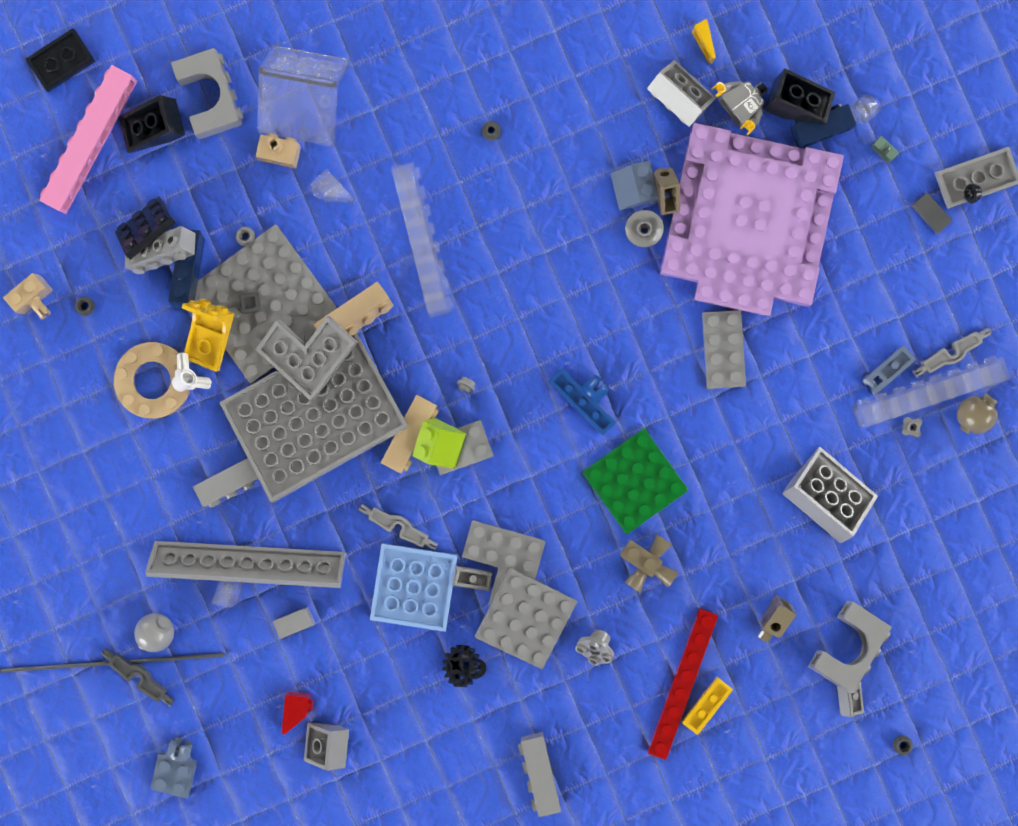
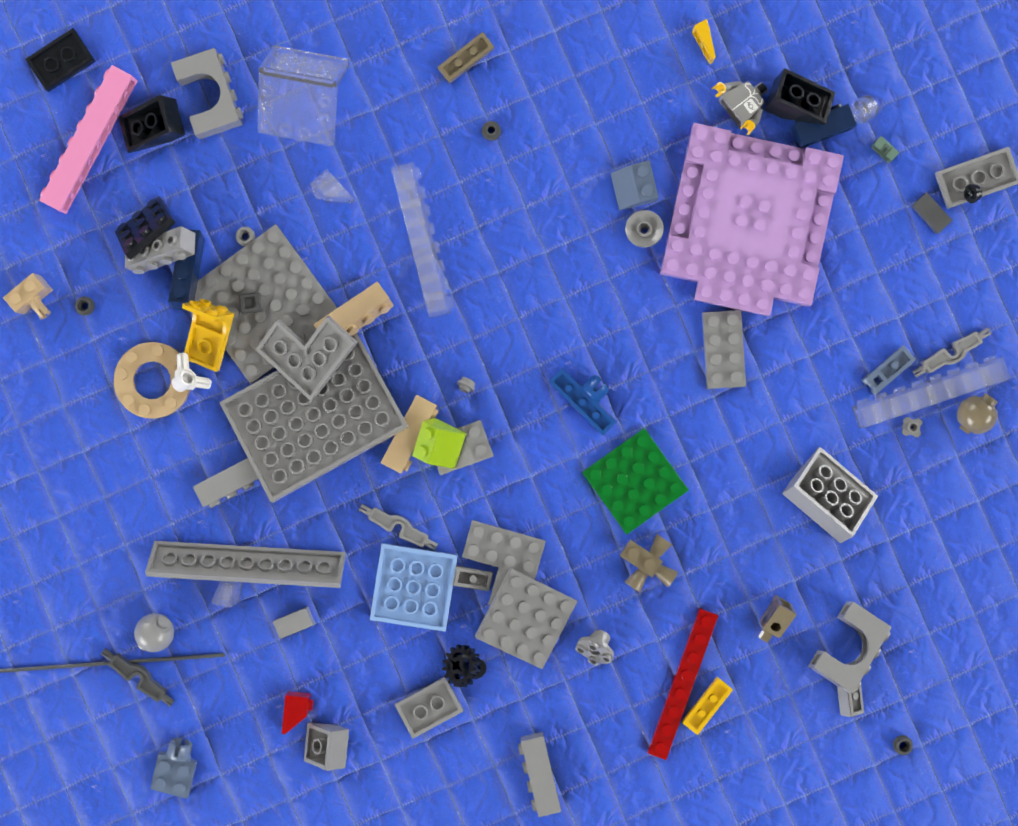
tan brick [256,133,301,169] -> none
slope [647,60,716,127] -> none
dark tan torso [653,168,680,215] -> none
none -> light grey plate [395,677,464,739]
none -> dark tan plate [438,32,494,84]

